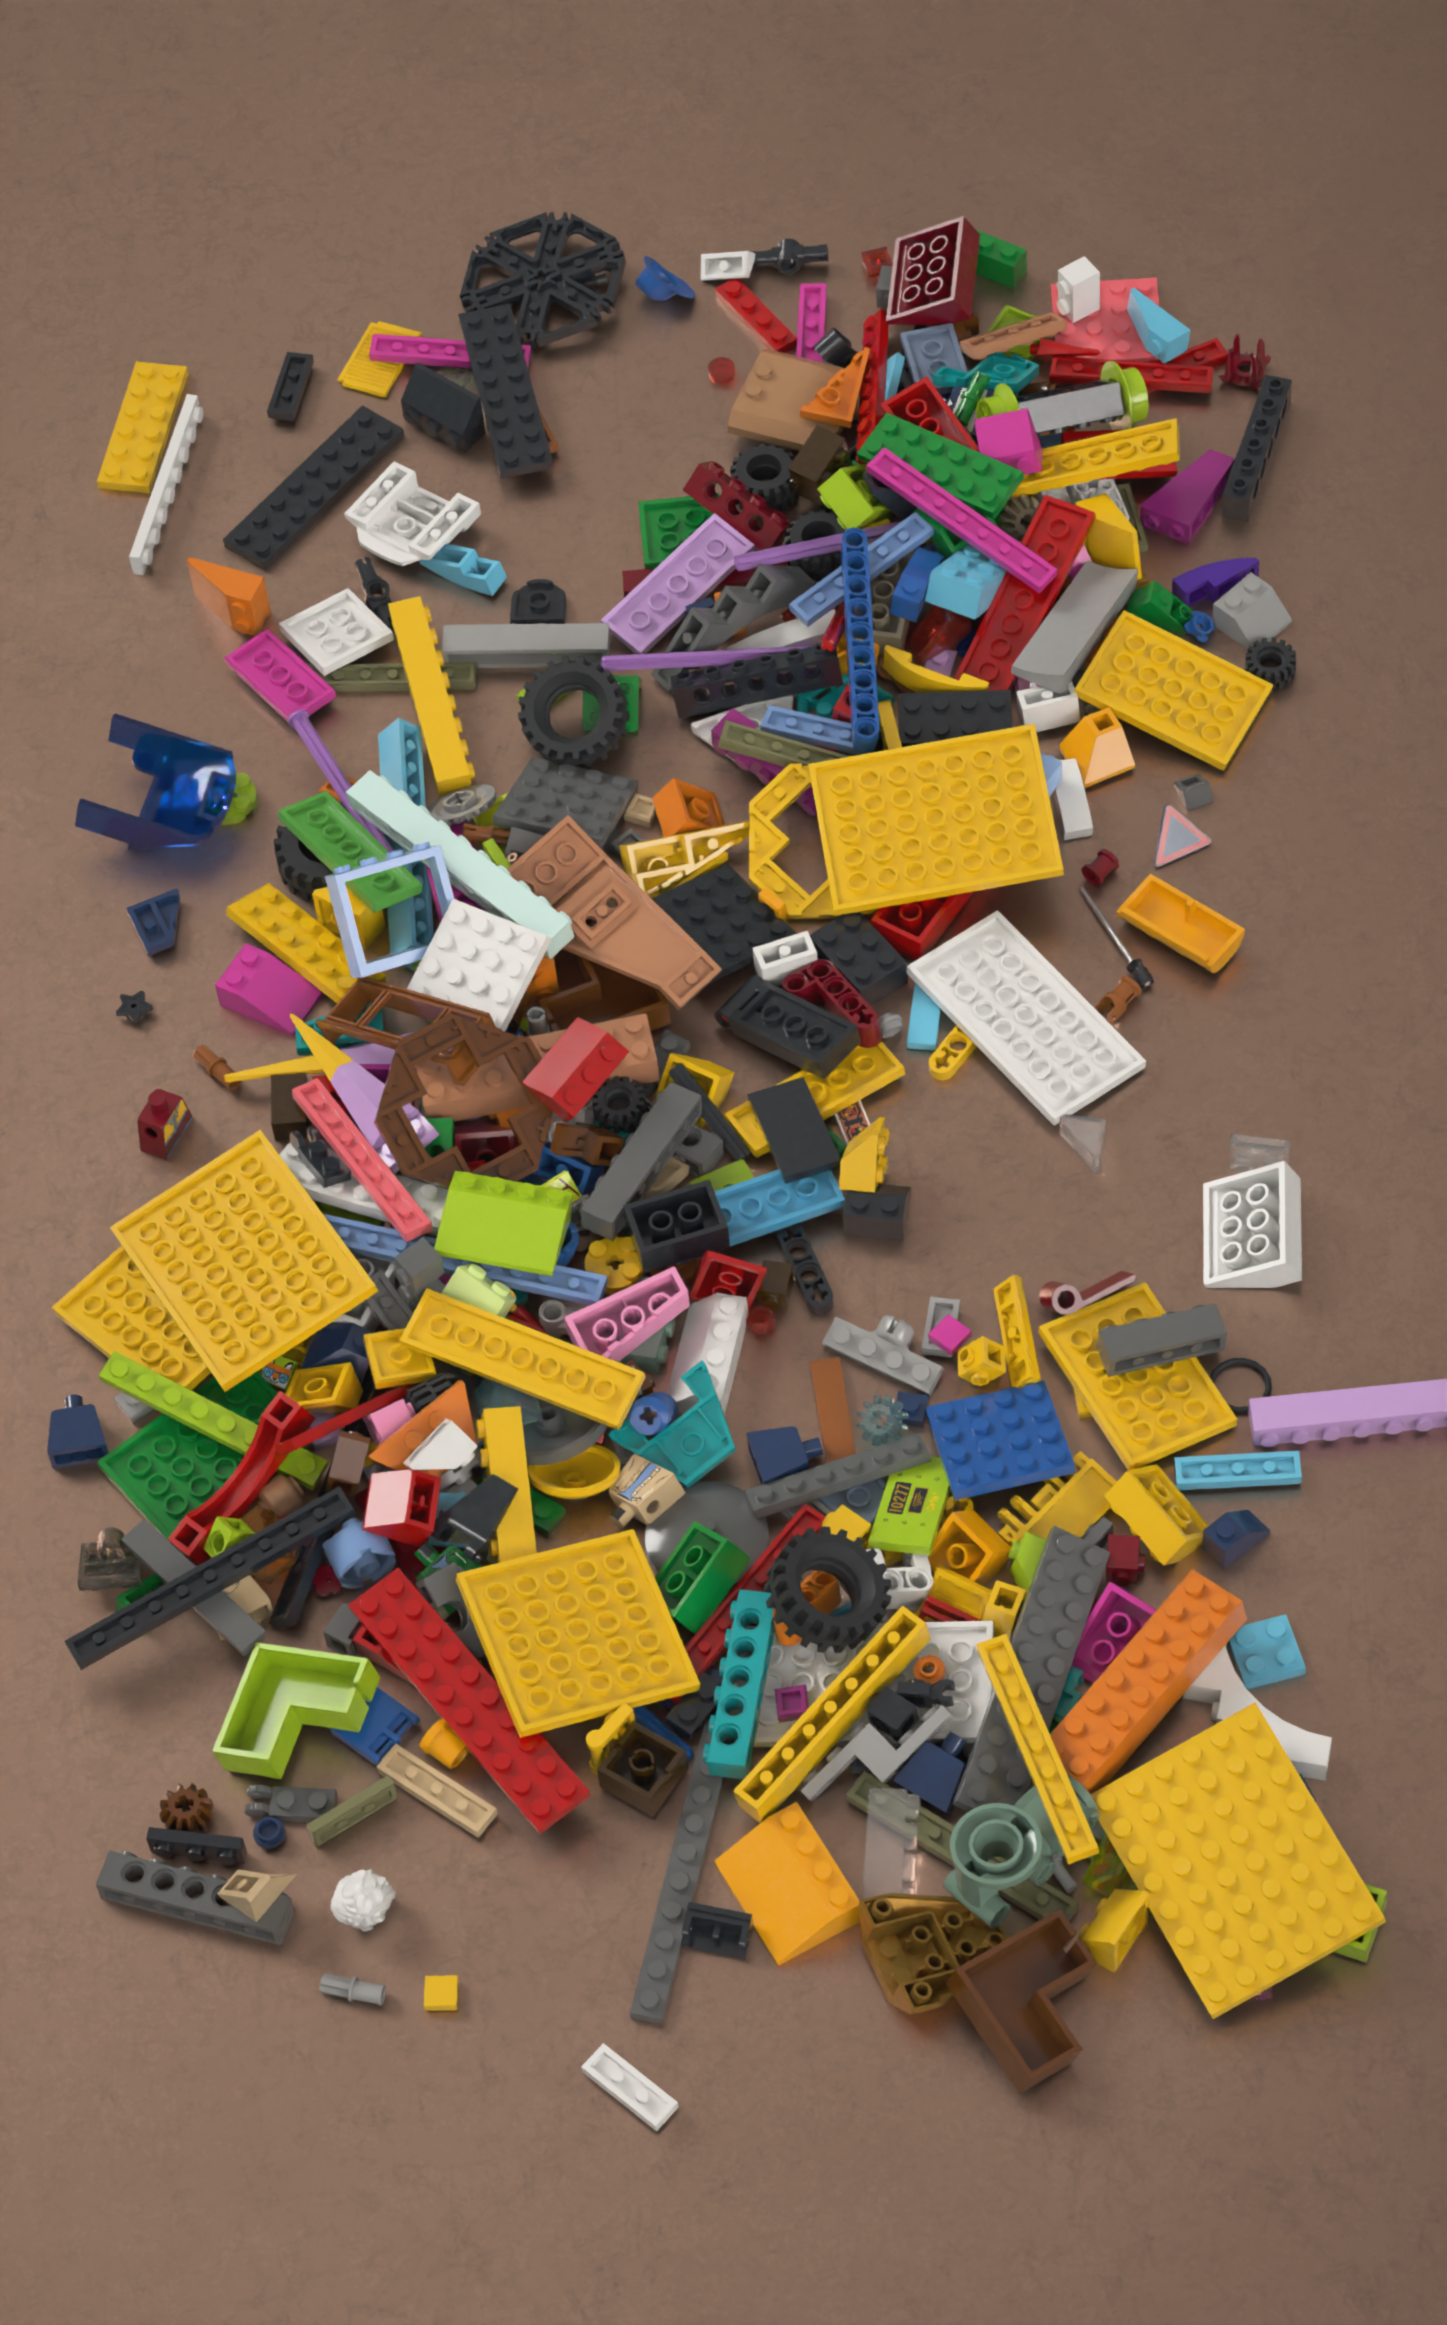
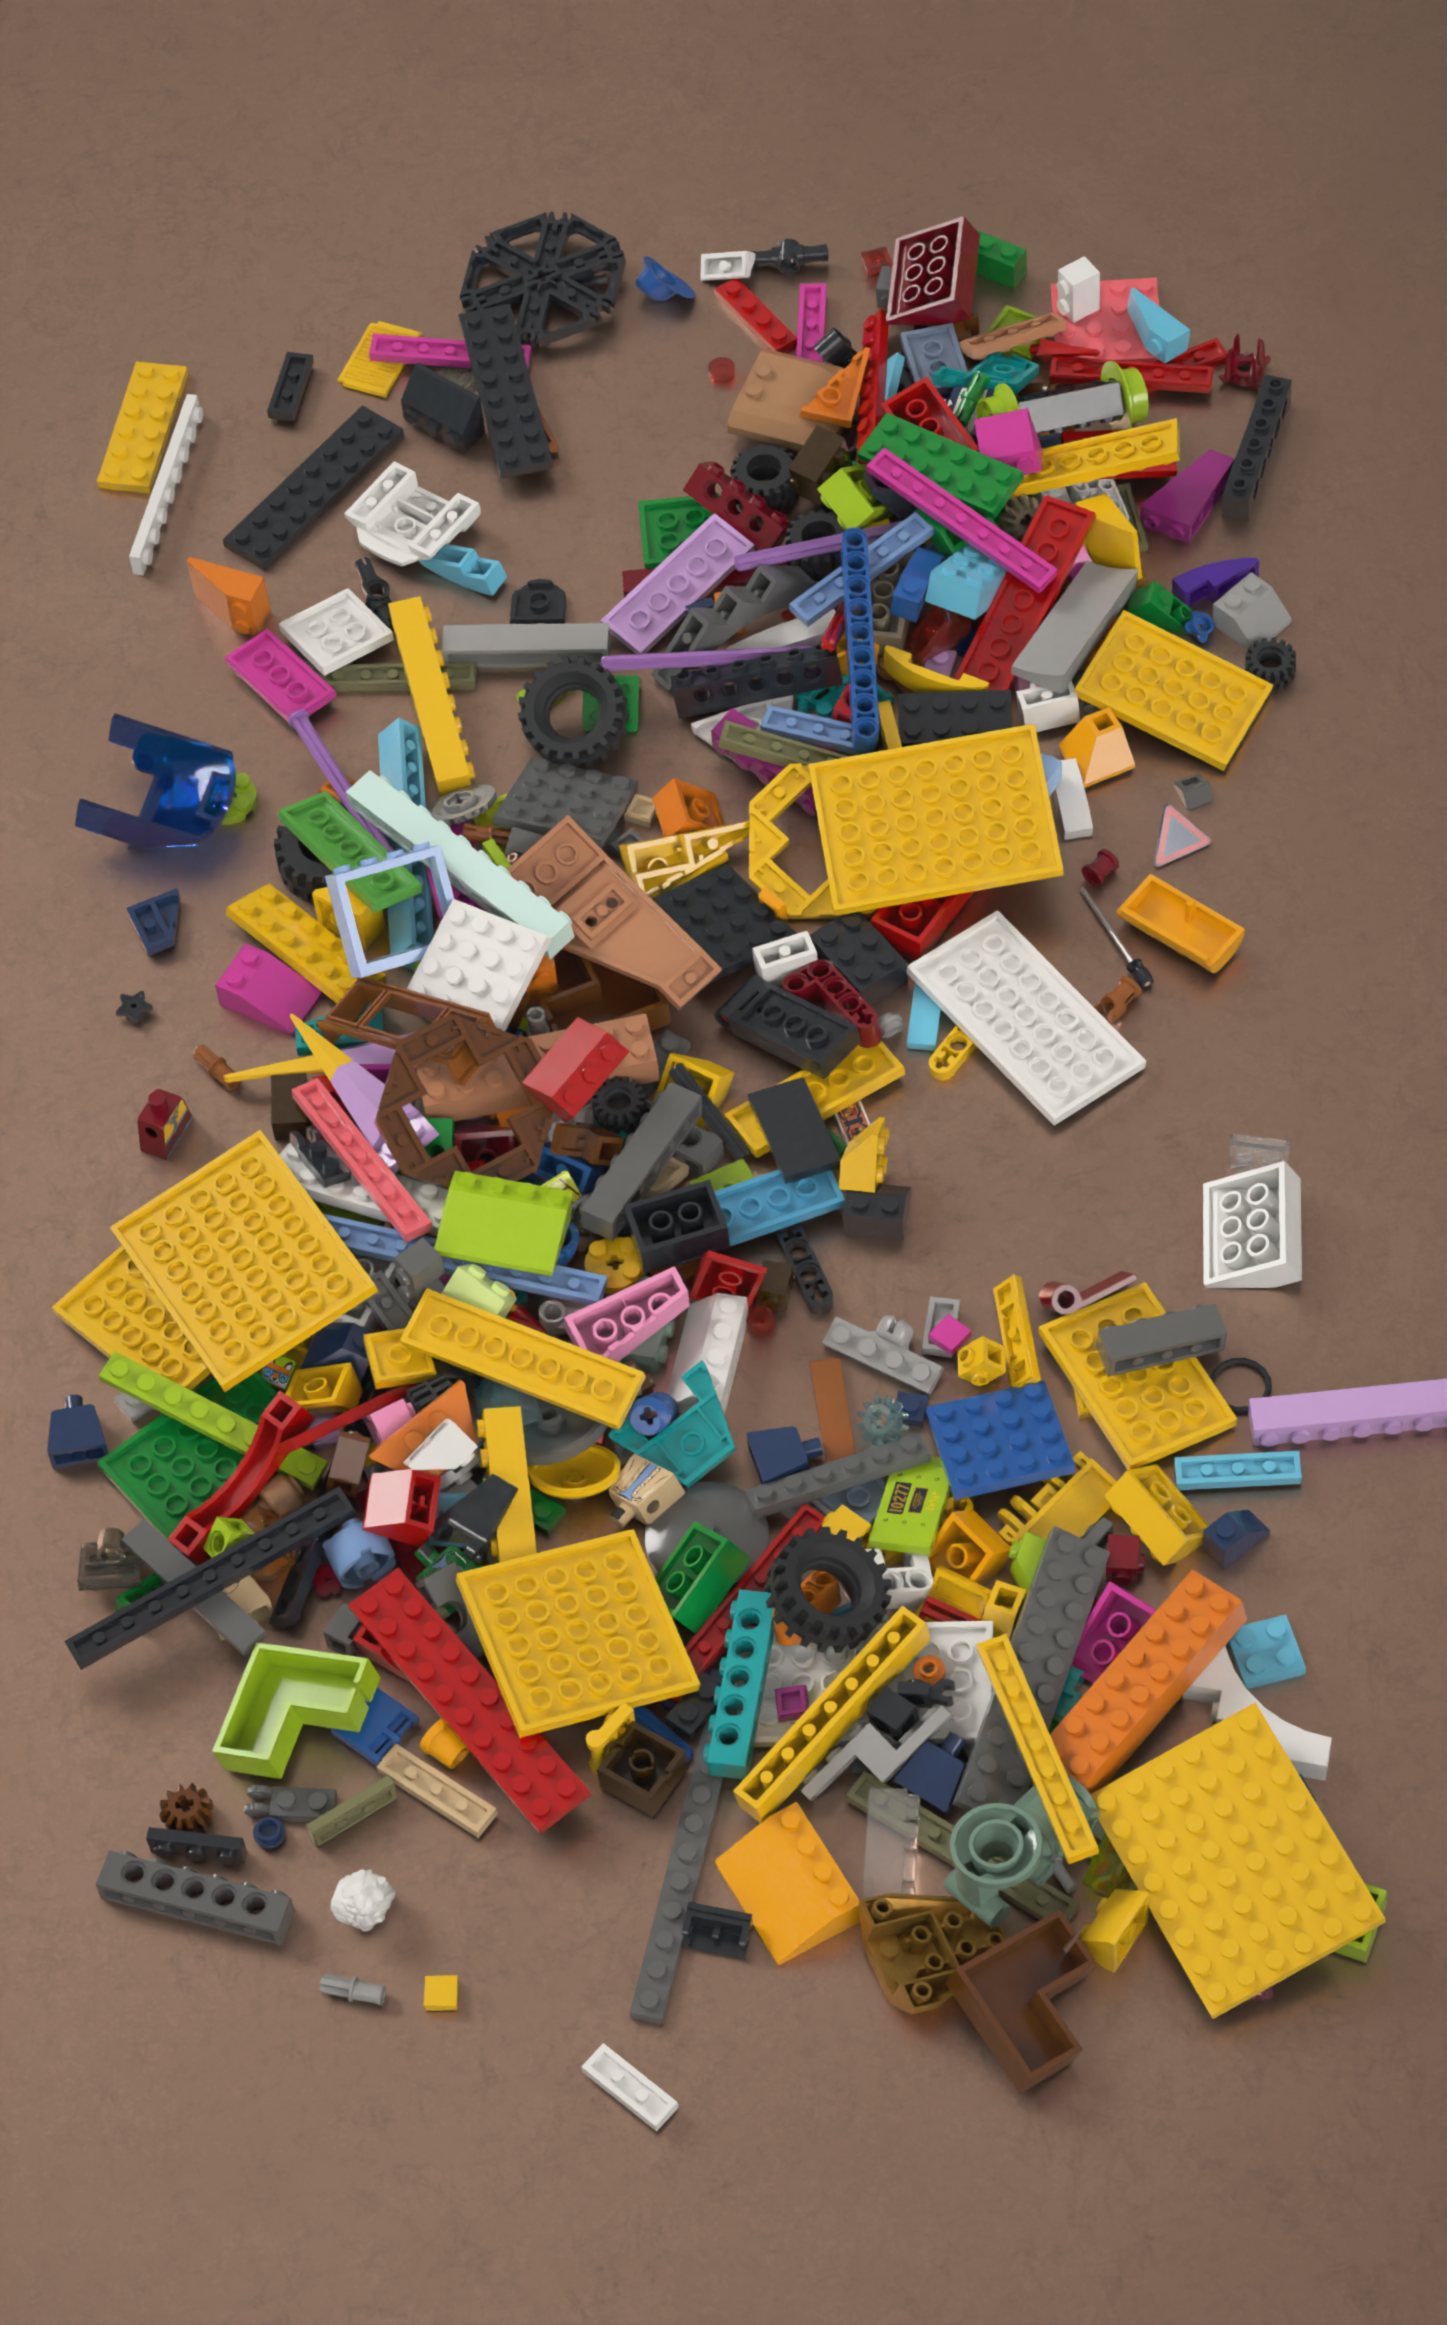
tan slope [217,1870,297,1922] -> none
clear slope [1060,1114,1106,1173] -> none

